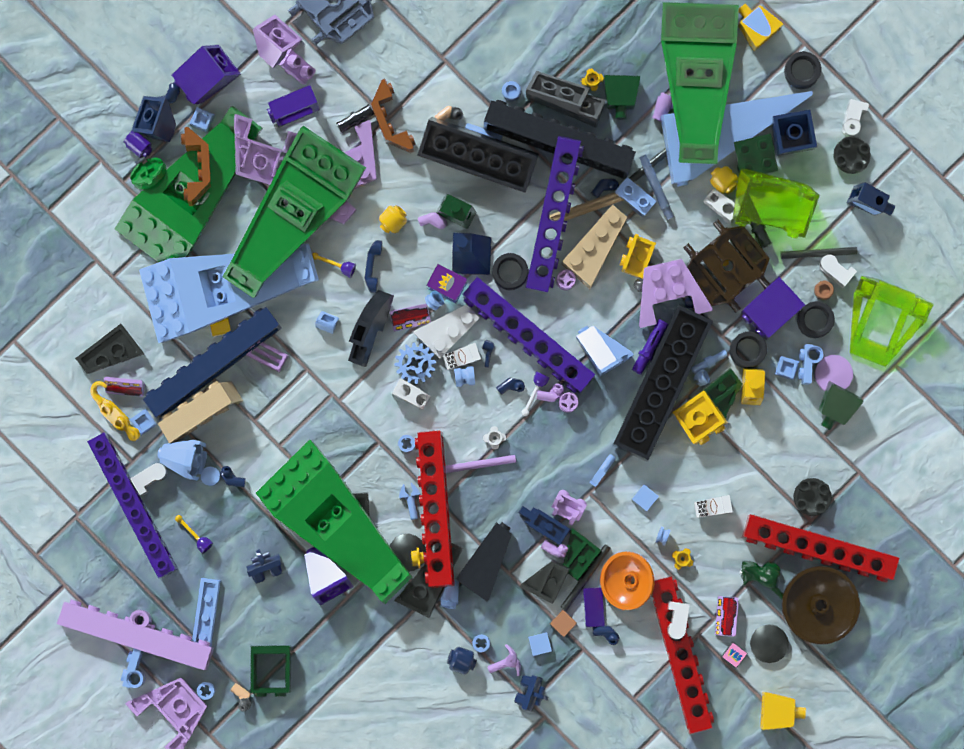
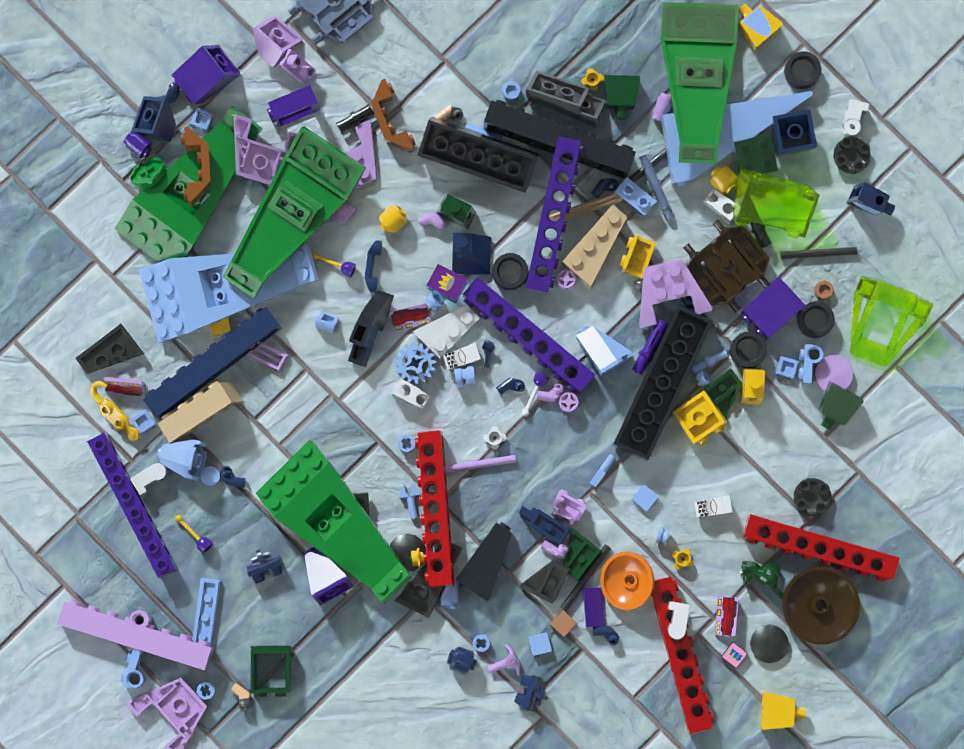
white leg [819,255,857,288] -> none

